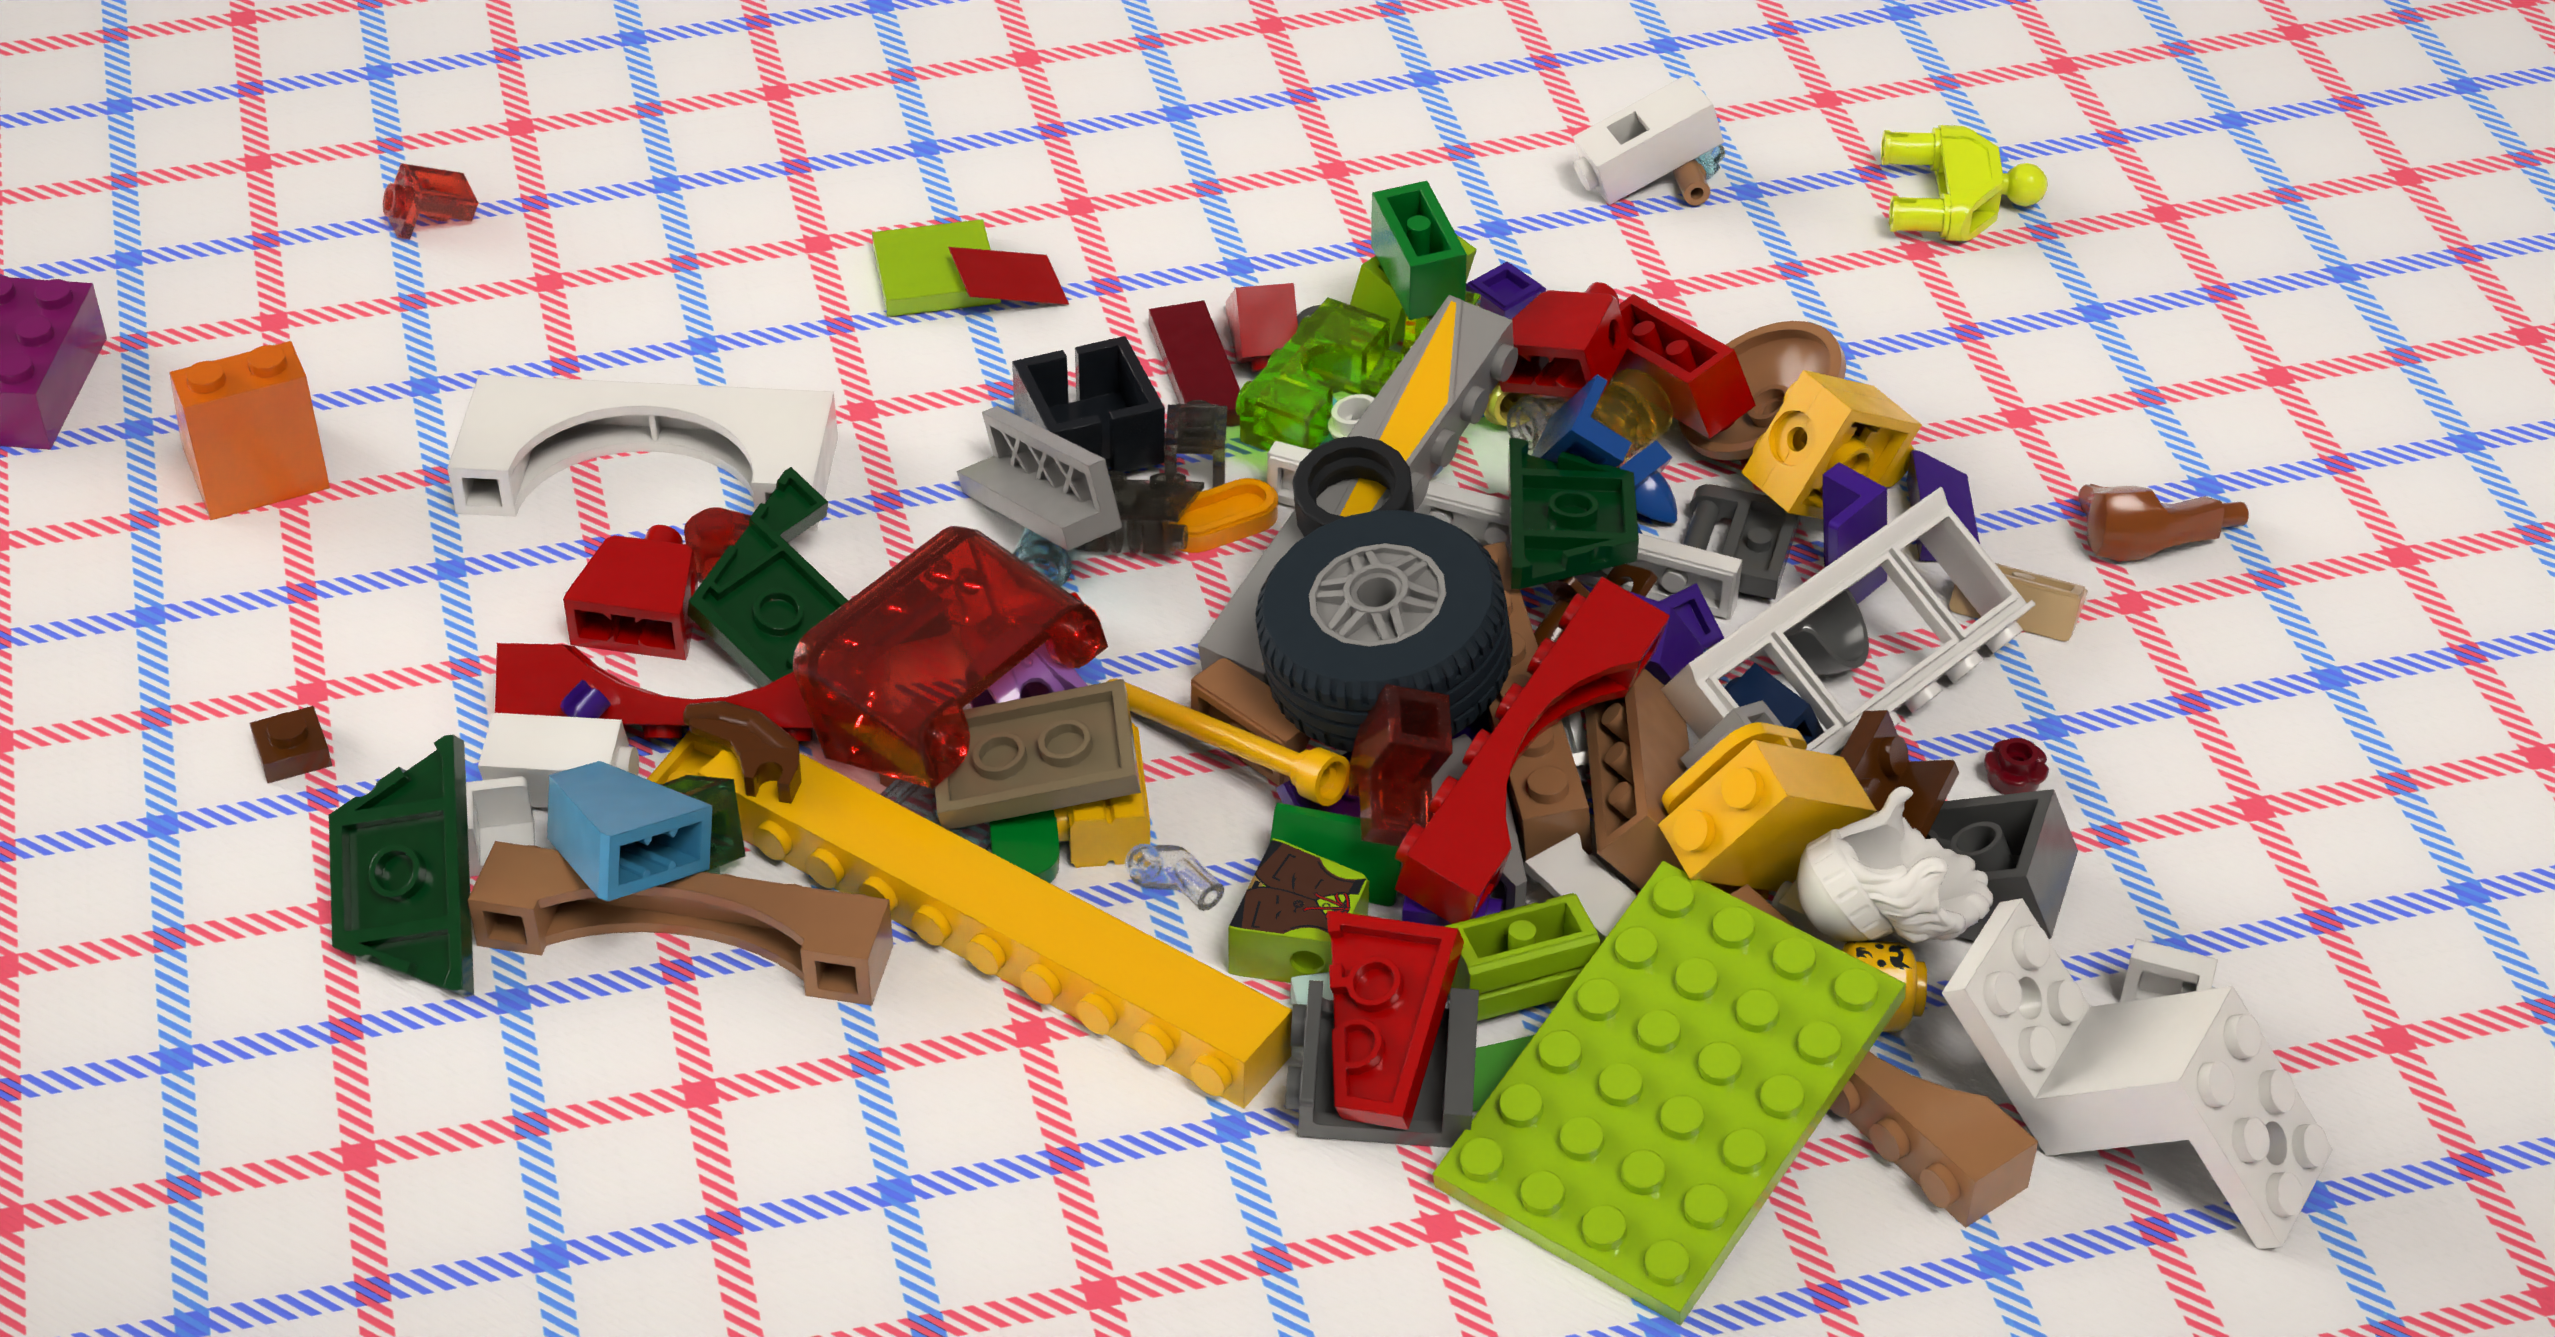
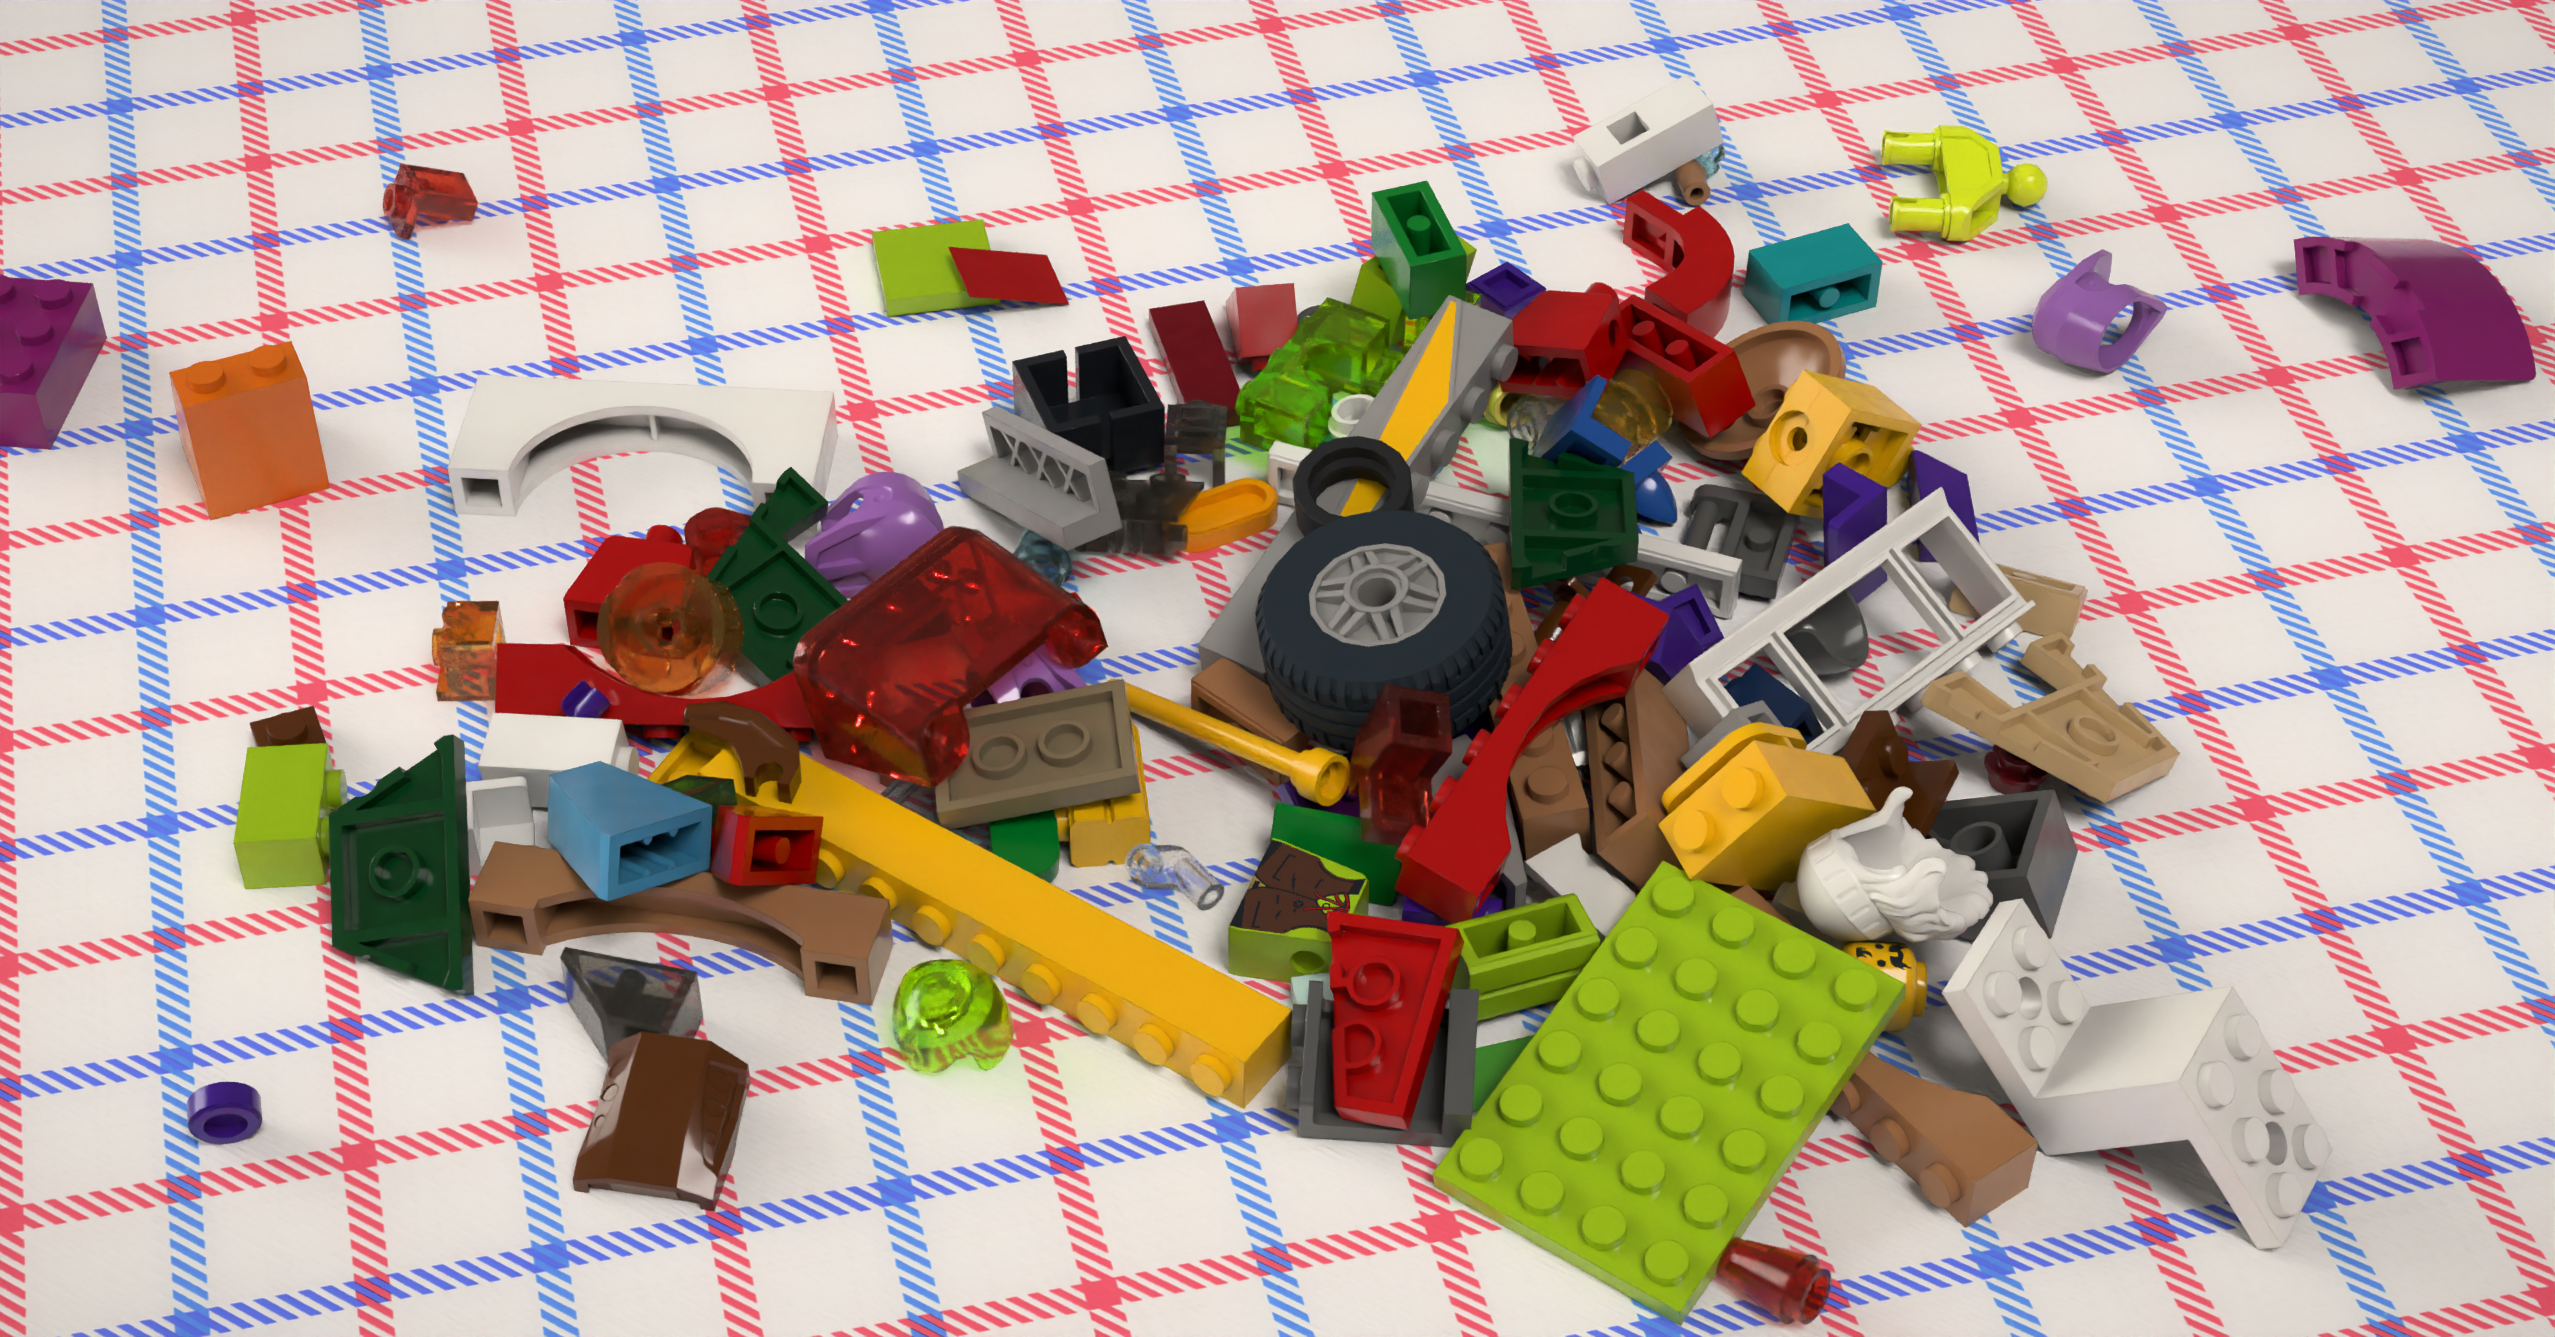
dark orange animal [2078,484,2249,561] -> none
white bracket [2120,938,2218,1002] -> none
none -> dark purple tile [187,1082,262,1144]
none -> lime brick [233,743,347,889]
none -> clear orange brick [432,601,506,701]
none -> clear smoke slope [560,947,703,1065]
none -> reddish brown slope [573,1031,751,1211]
none -> clear orange brick [597,562,743,697]
none -> red slope [710,805,824,886]
none -> medium lavender helmet [805,472,945,597]
none -> clear neon green helmet [892,959,1014,1073]
none -> red arch [1623,190,1735,338]
none -> clear red cone [1716,1237,1831,1325]
none -> teal brick [1744,223,1883,325]
none -> tan wing [1920,631,2180,803]
none -> medium lavender helmet [2032,249,2167,373]
none -> magenta panel [2293,237,2536,389]

